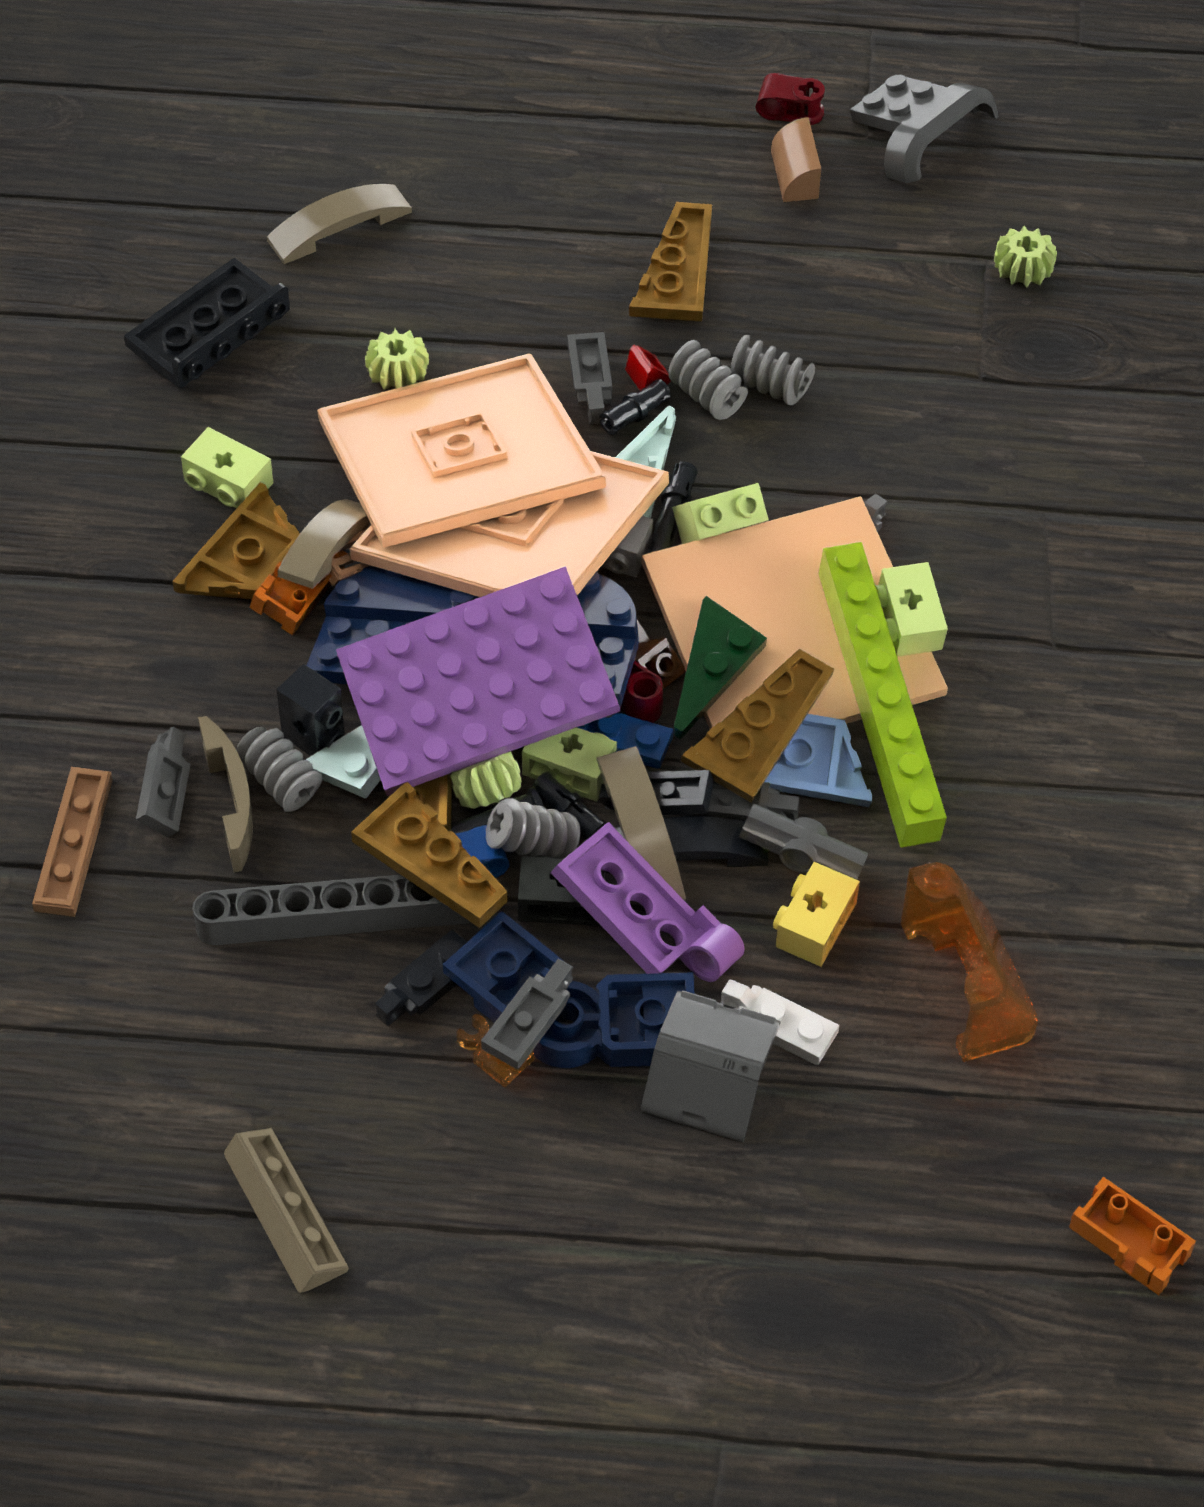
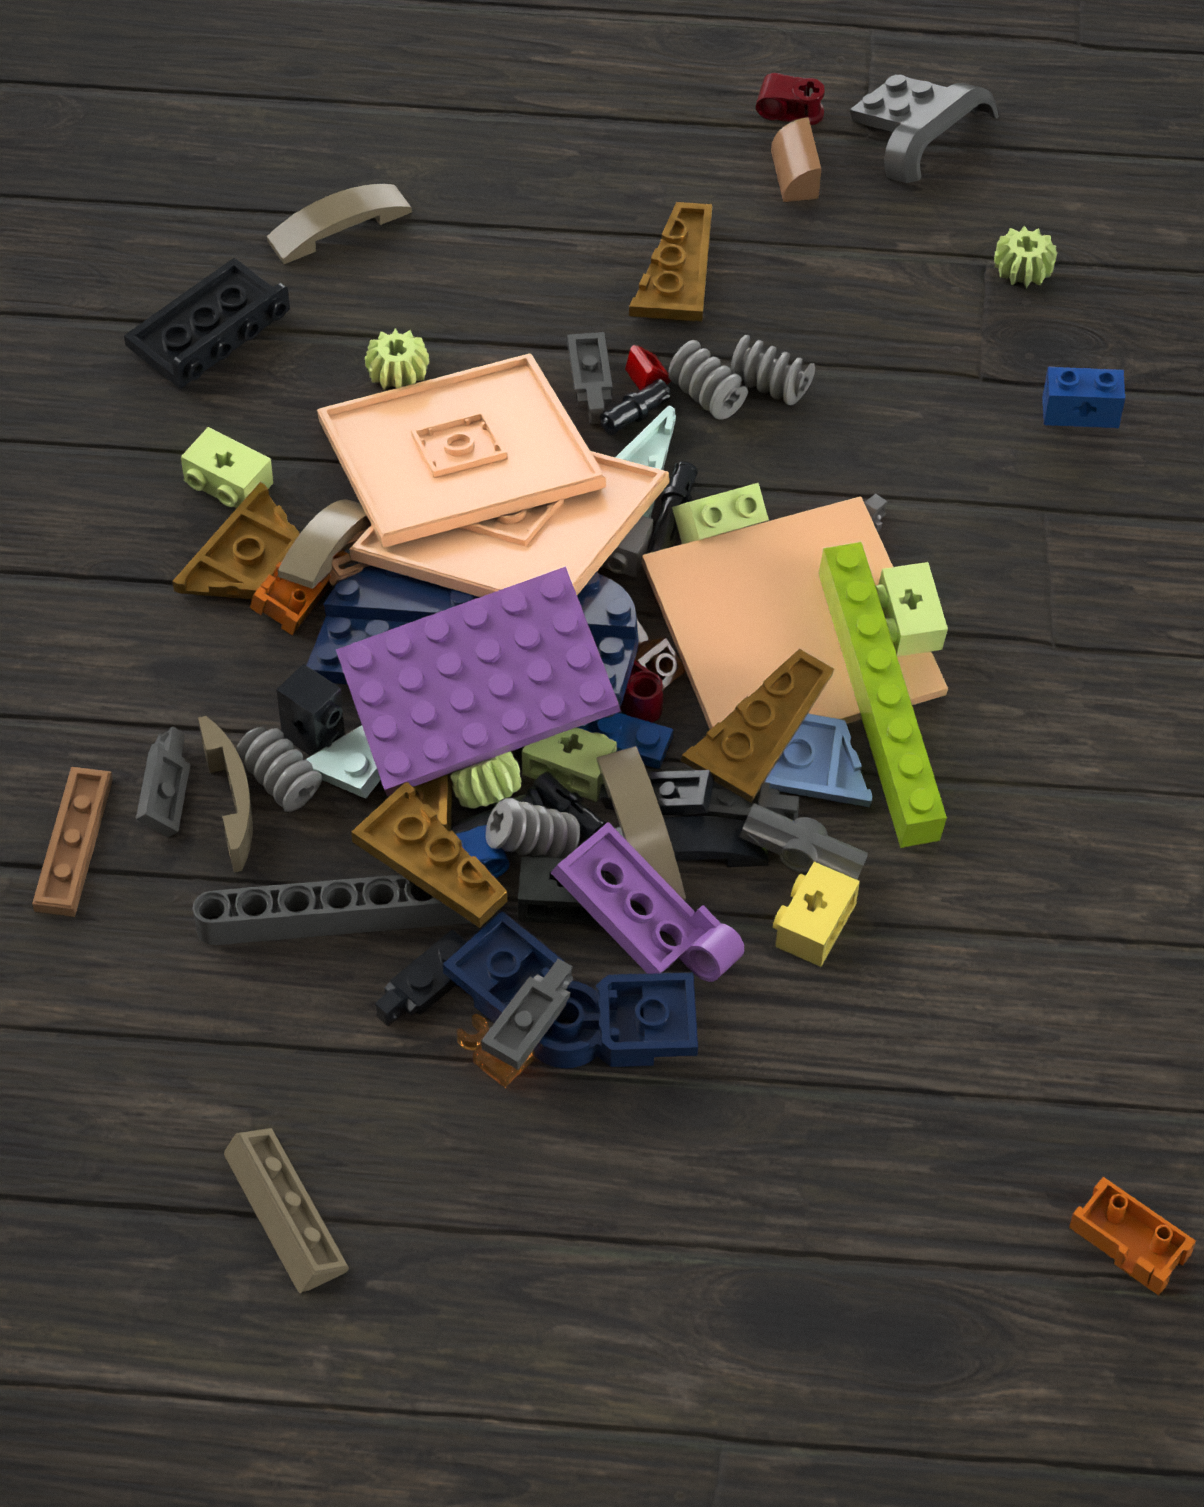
dark grey piece [641,990,781,1143] -> none
dark green wing [674,596,767,739] -> none
white hinge [720,979,839,1065] -> none
clear orange windscreen [900,862,1038,1062] -> none
none -> blue brick [1042,367,1125,428]

